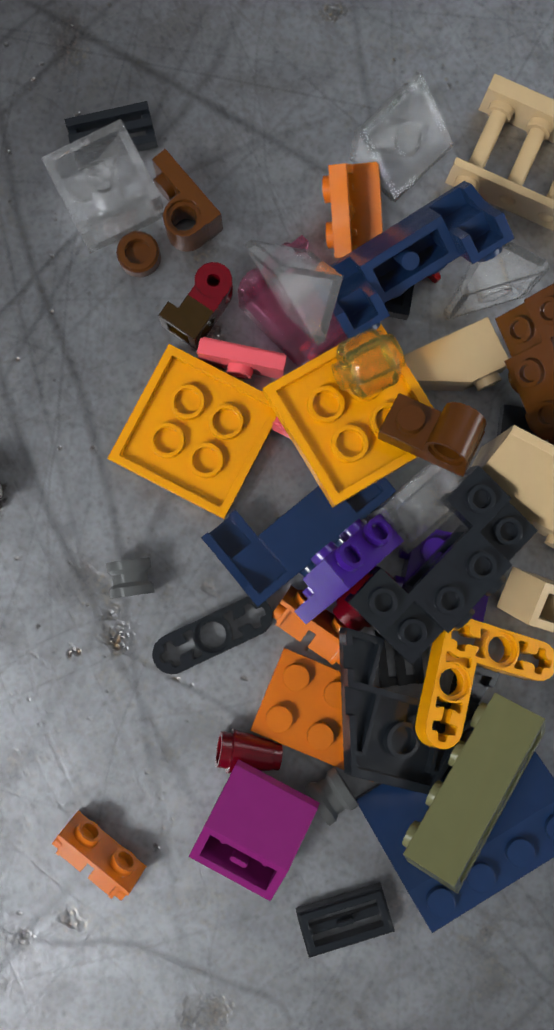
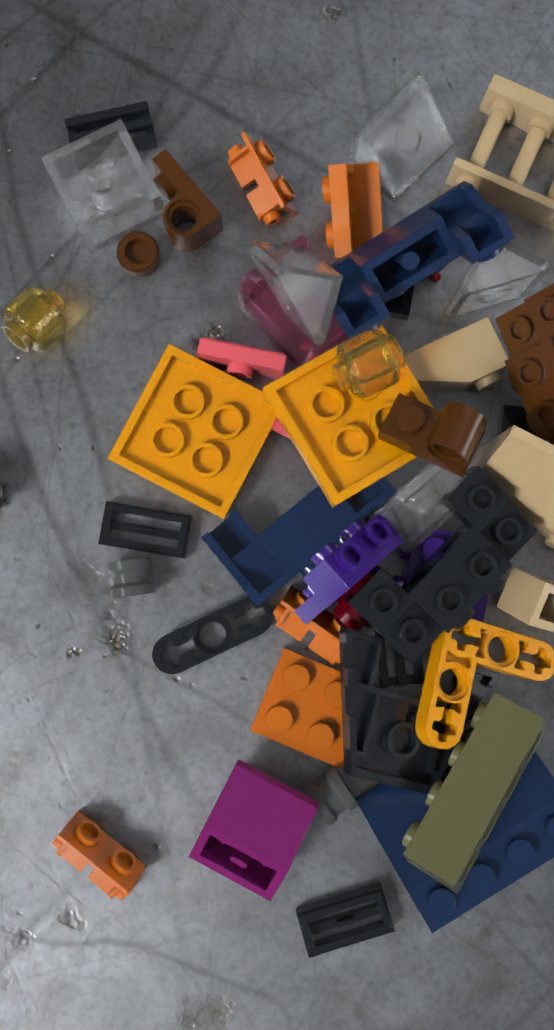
leg [158,262,233,350] -> none
dark red cone [215,728,283,774] -> none
none -> clear yellow head [2,287,68,352]
none -> black tile [98,501,193,559]
none -> orange hinge [227,132,299,227]

